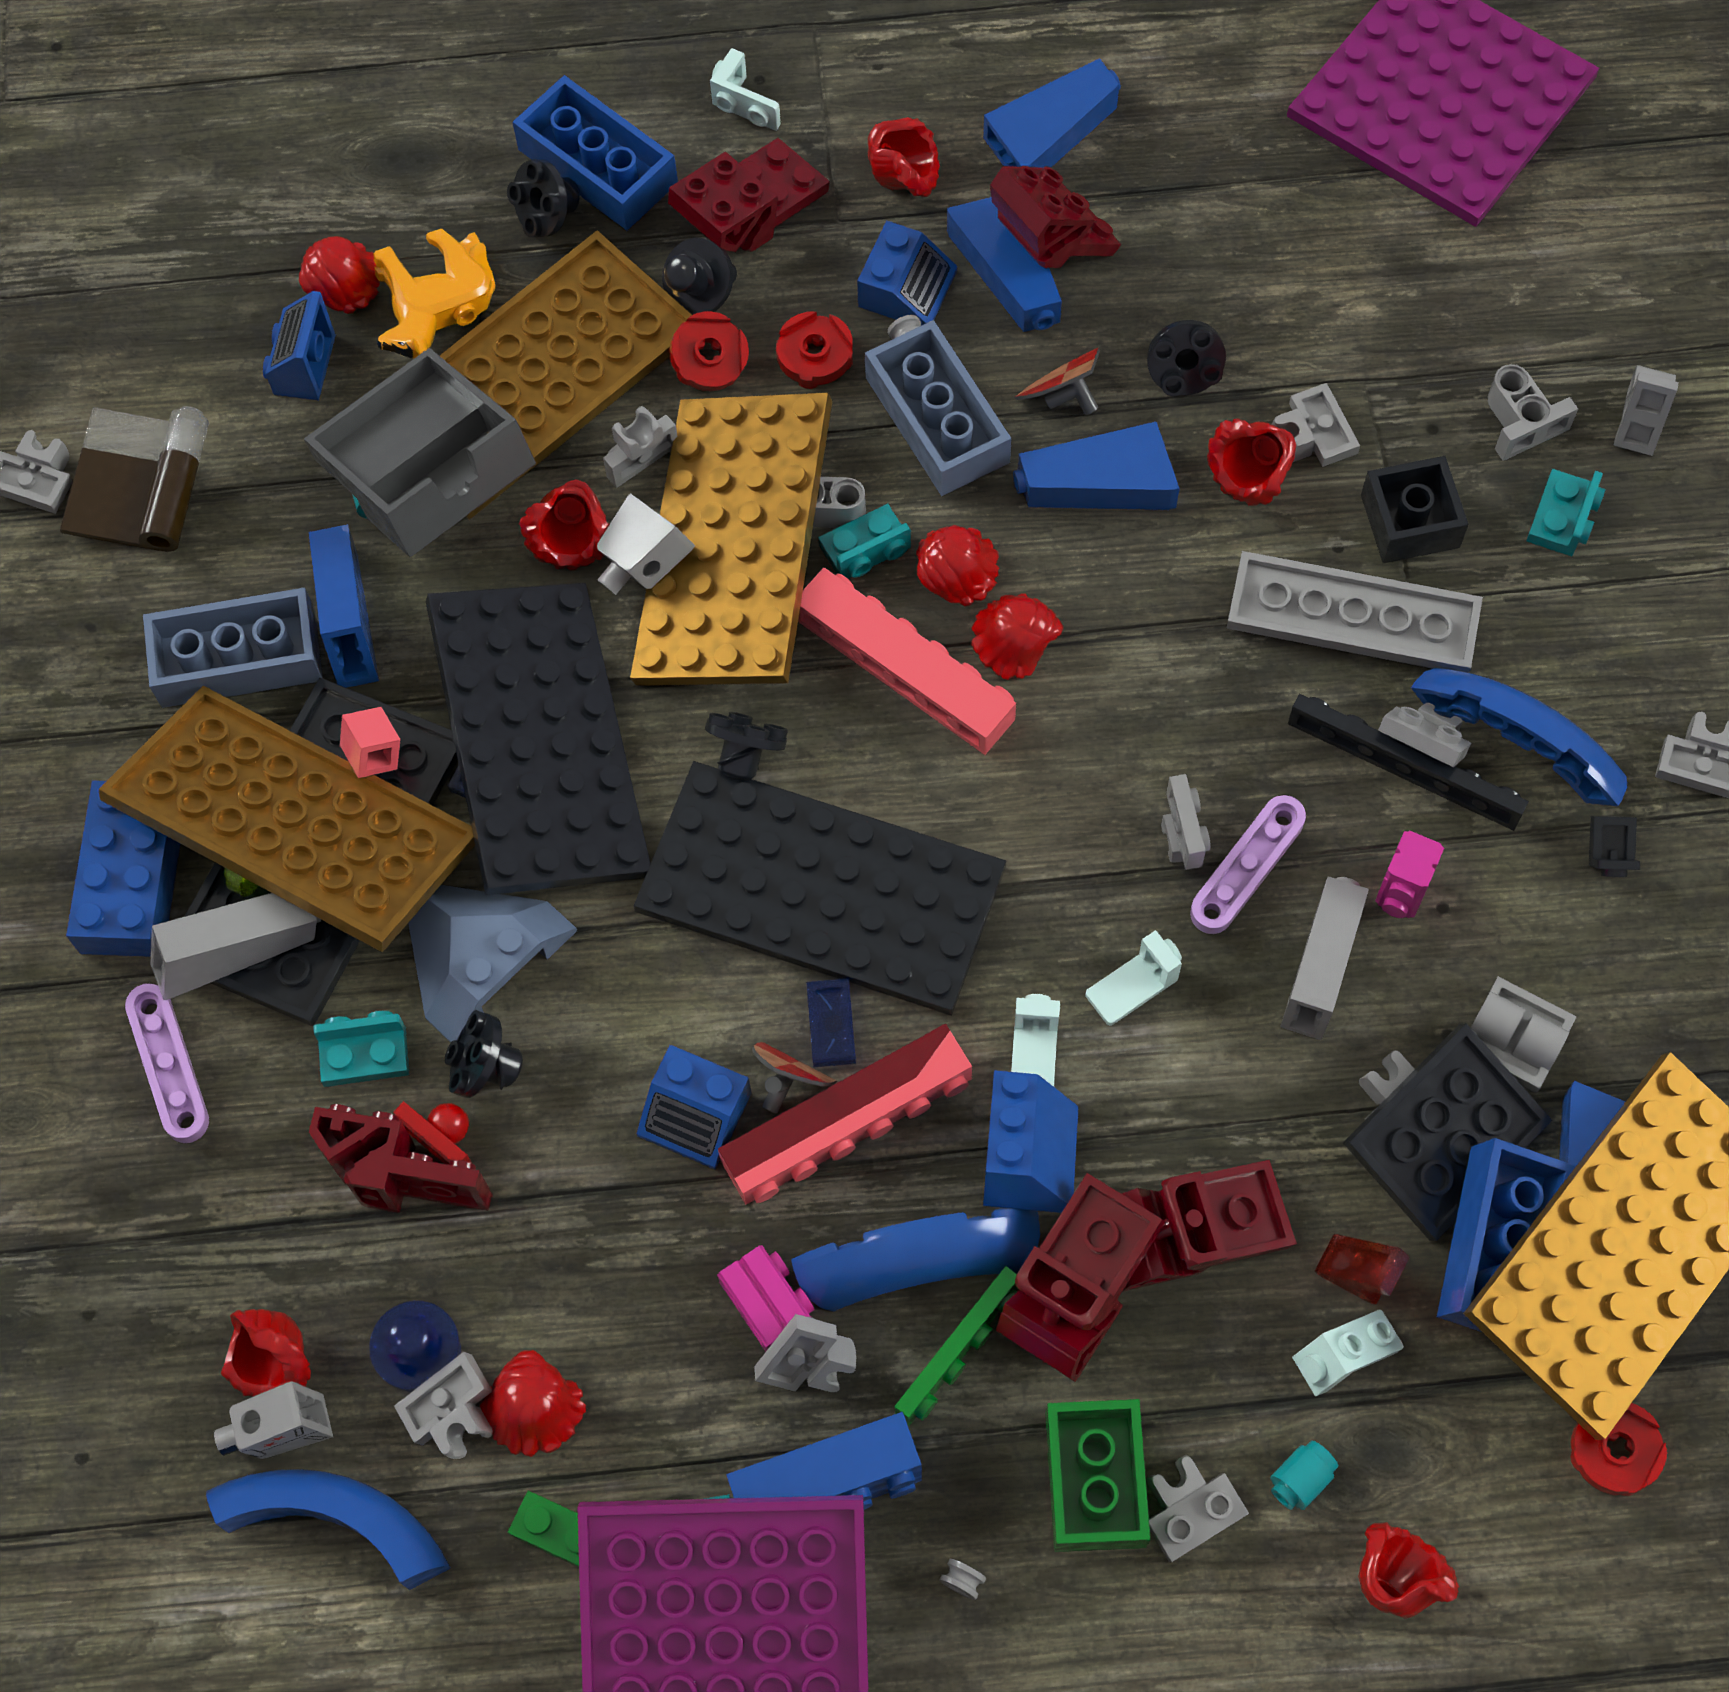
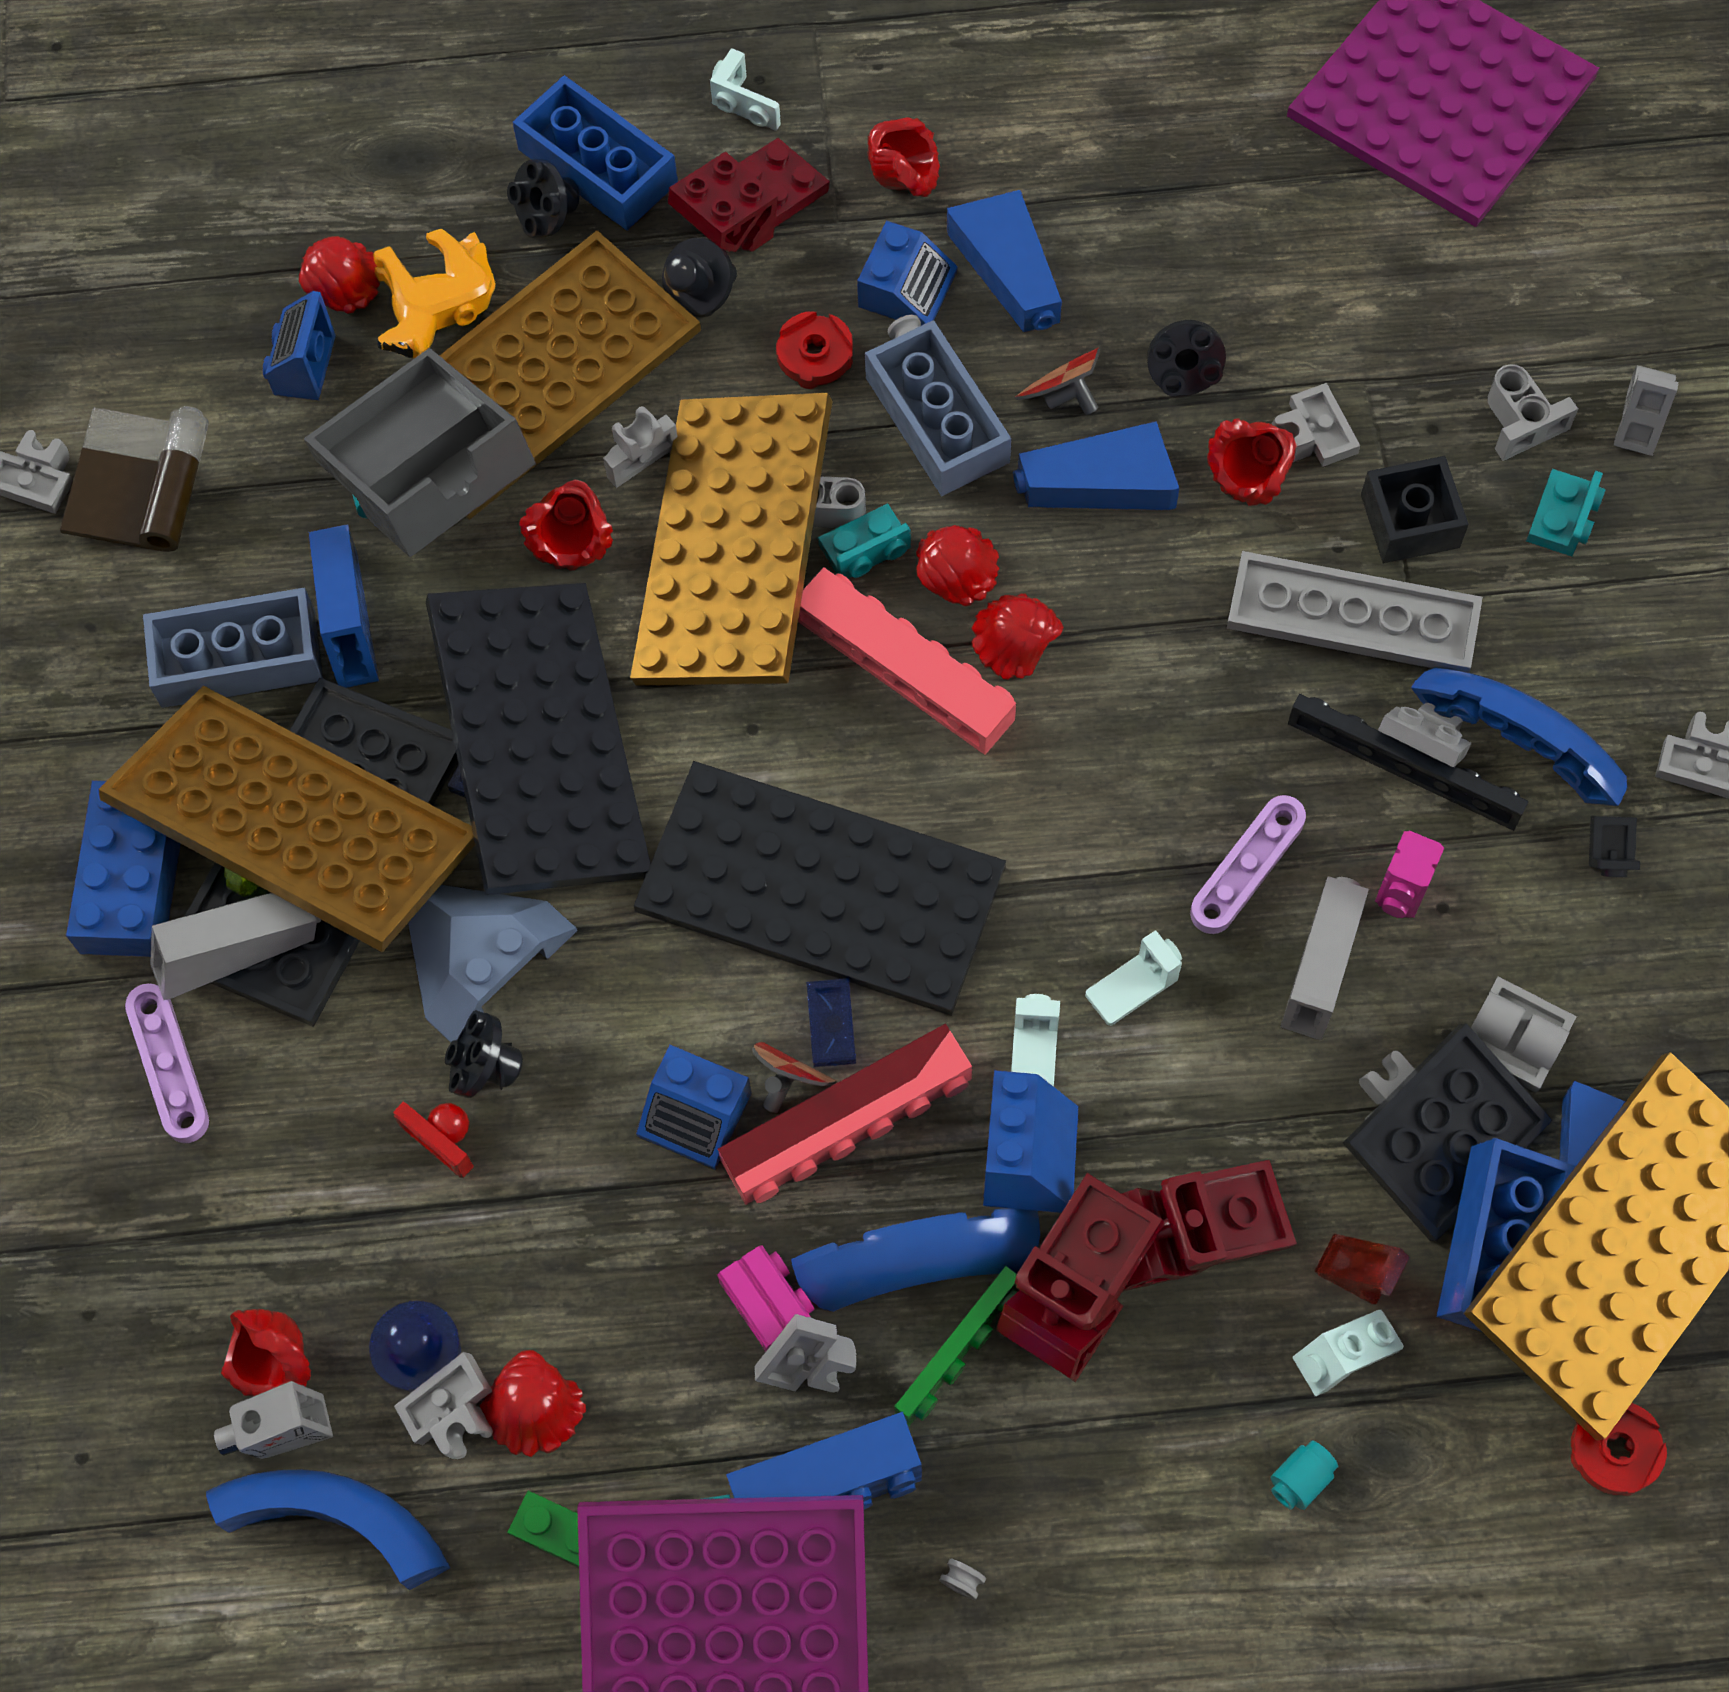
dark red piece [309,1104,492,1213] -> none
teal bracket [313,1011,410,1087] -> none
coral brick [340,707,400,778] -> none
light grey torso [597,493,695,595] -> none
red plate [669,311,749,391] -> none
black plate [705,712,788,780] -> none
blue slope [983,58,1121,168] -> none
dark red piece [990,166,1122,268] -> none
green brick [1045,1399,1150,1552] -> none
light grey plate [1146,1455,1249,1562] -> none
light grey plate [1161,774,1210,870] -> none
red hair [1358,1522,1459,1619] -> none

